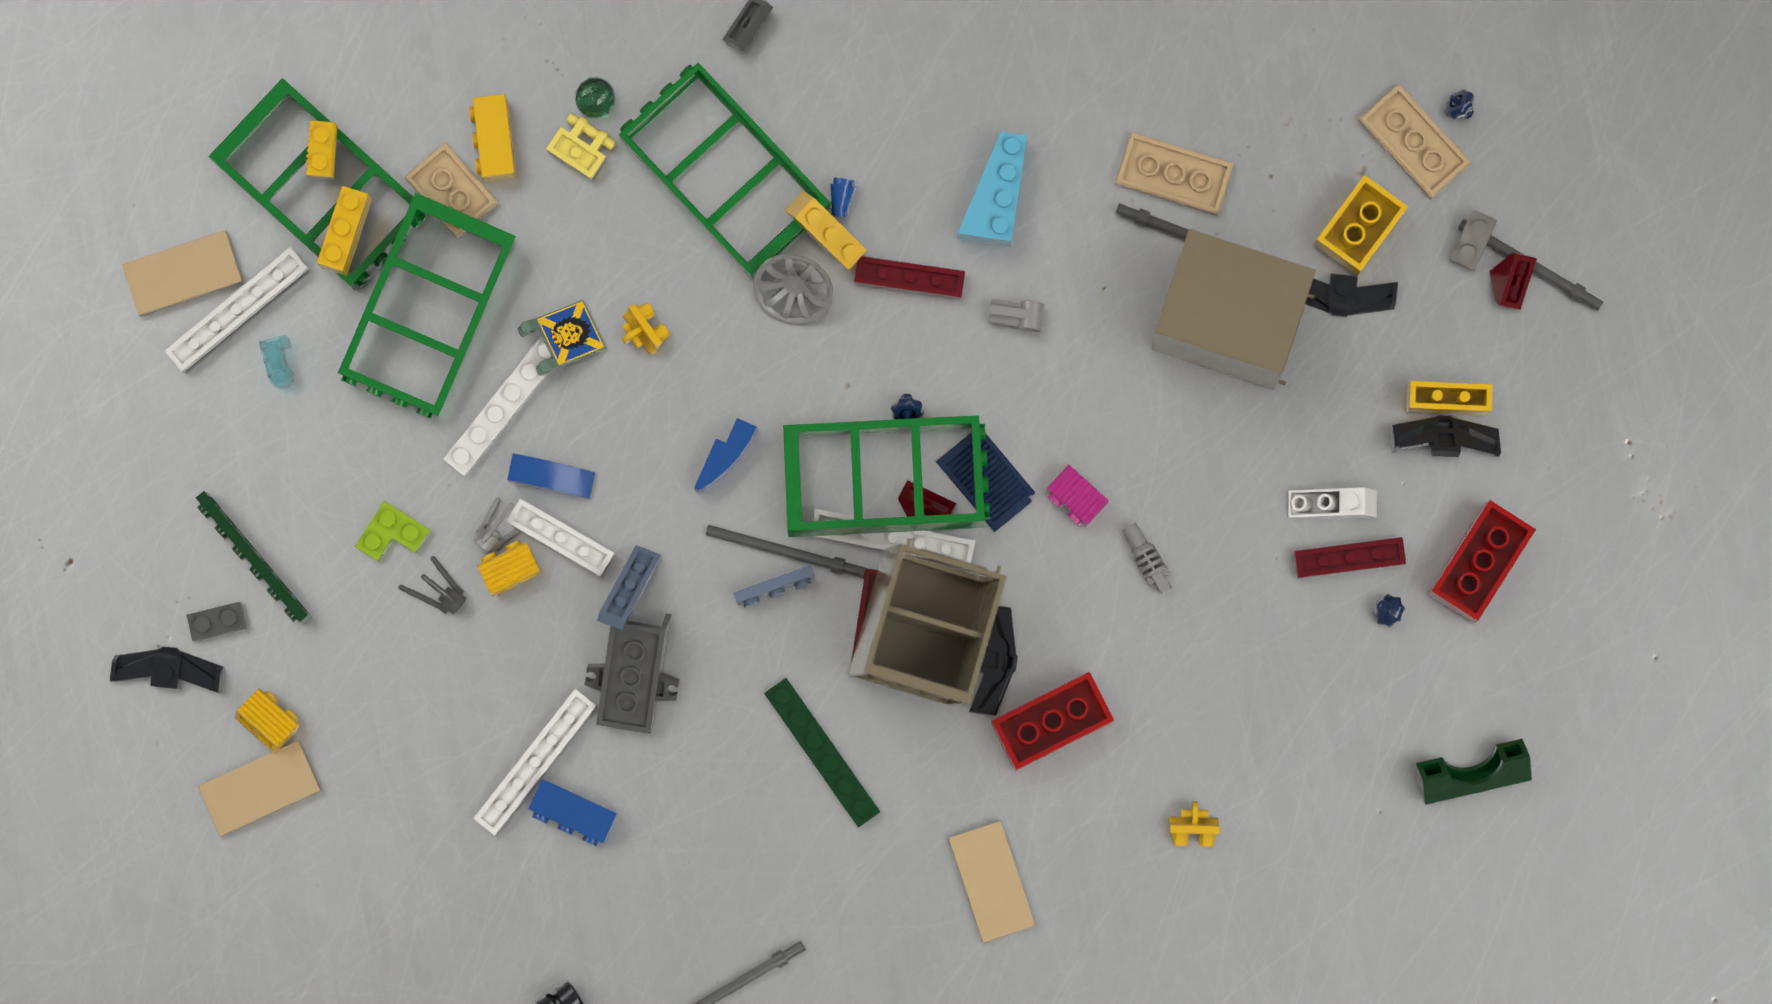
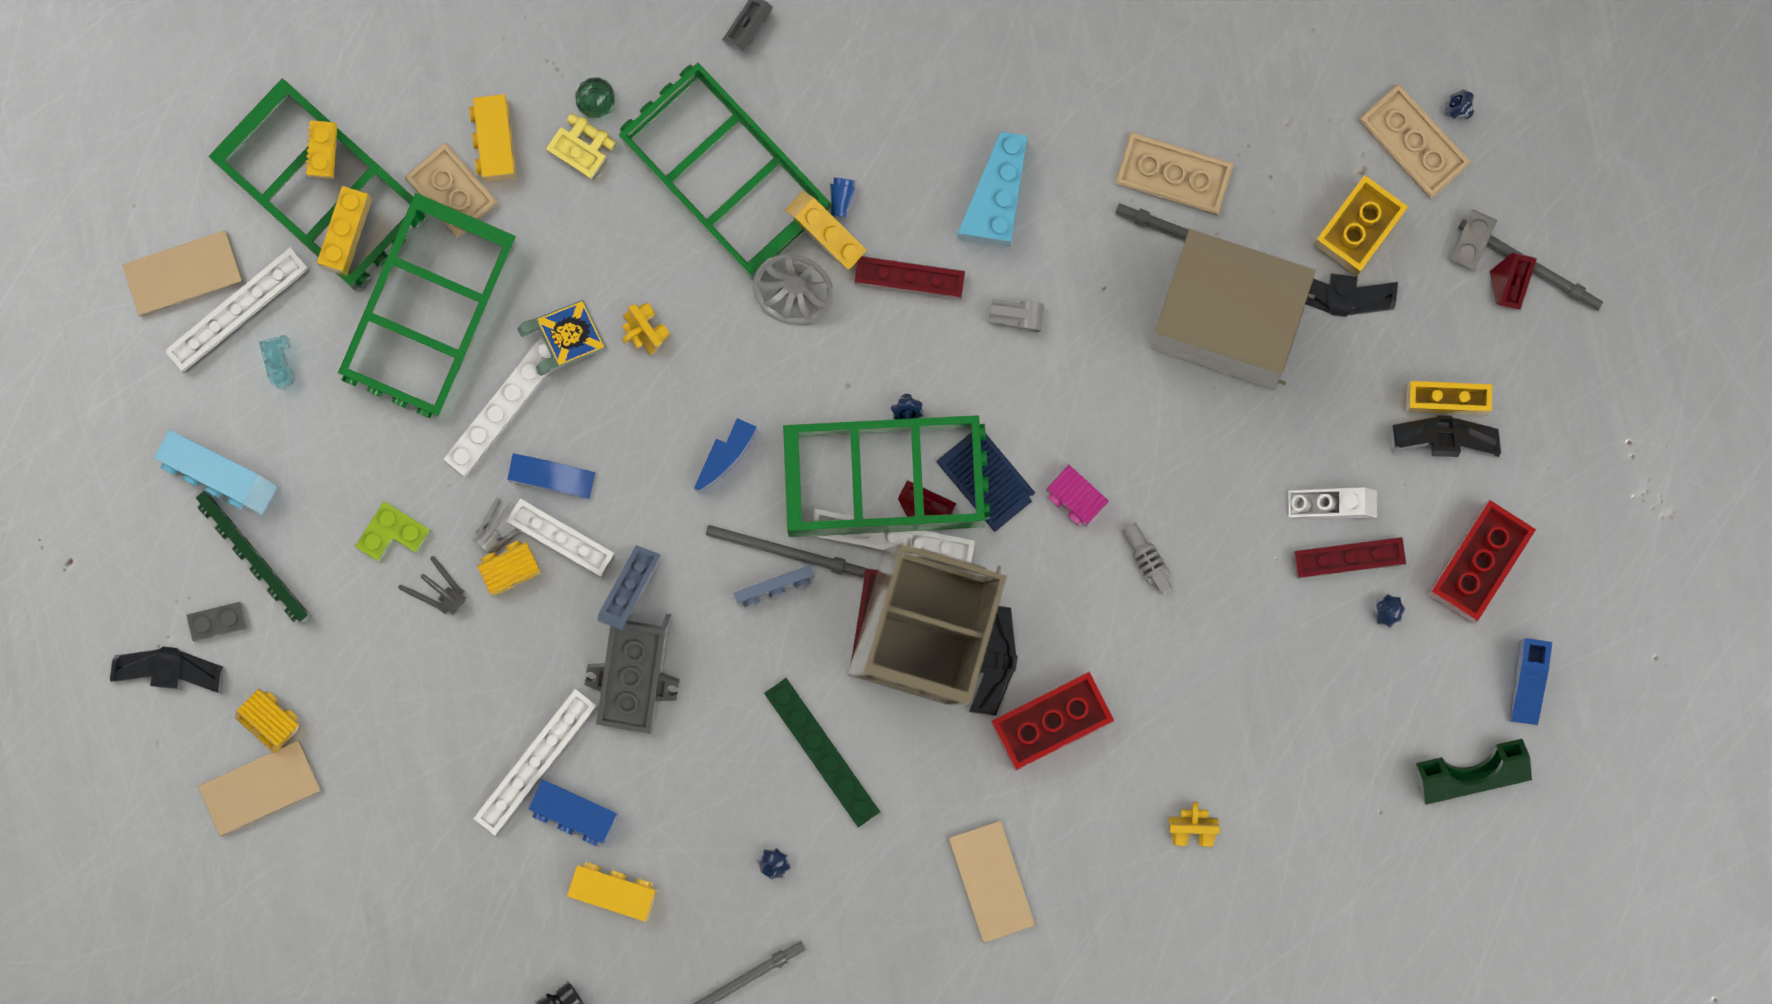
none -> medium azure wedge [154,429,278,515]
none -> yellow brick [567,862,657,922]
none -> dark blue piece [757,848,791,880]
none -> blue slope [1510,638,1552,725]

